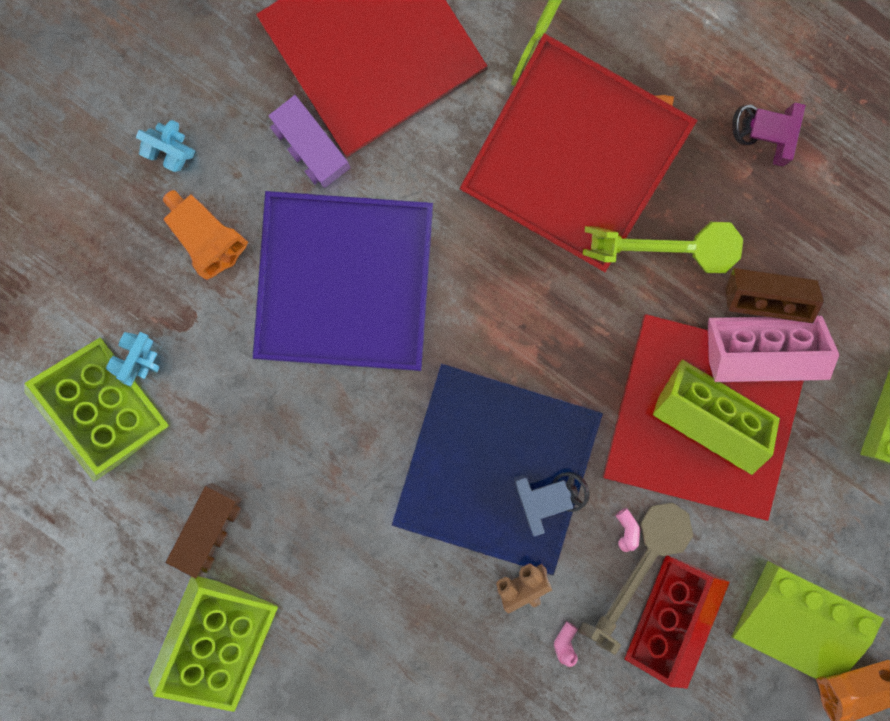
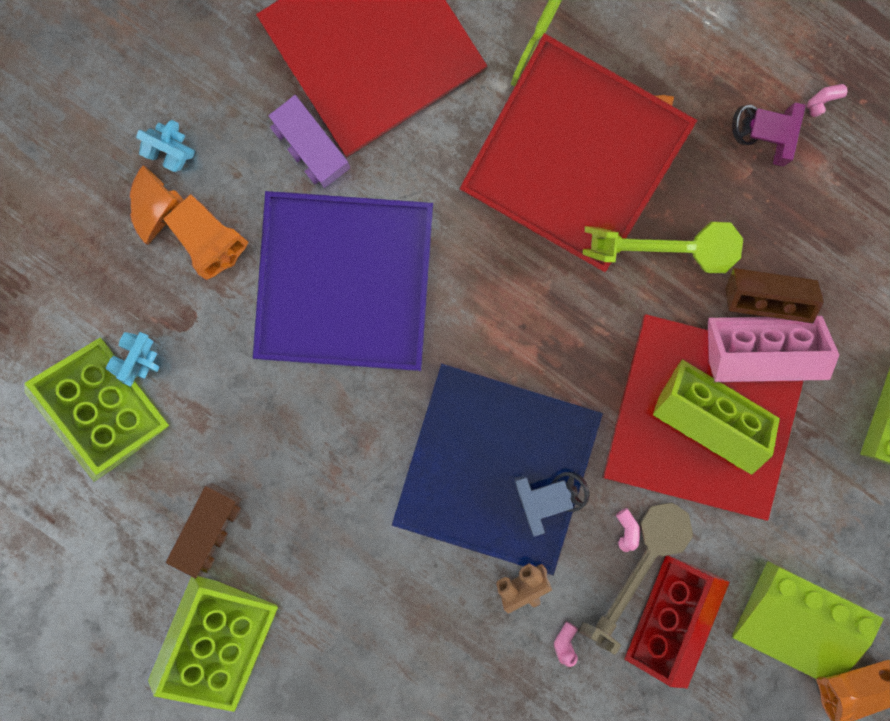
none -> orange brick [130,165,179,245]
none -> bright pink arm [807,84,847,117]

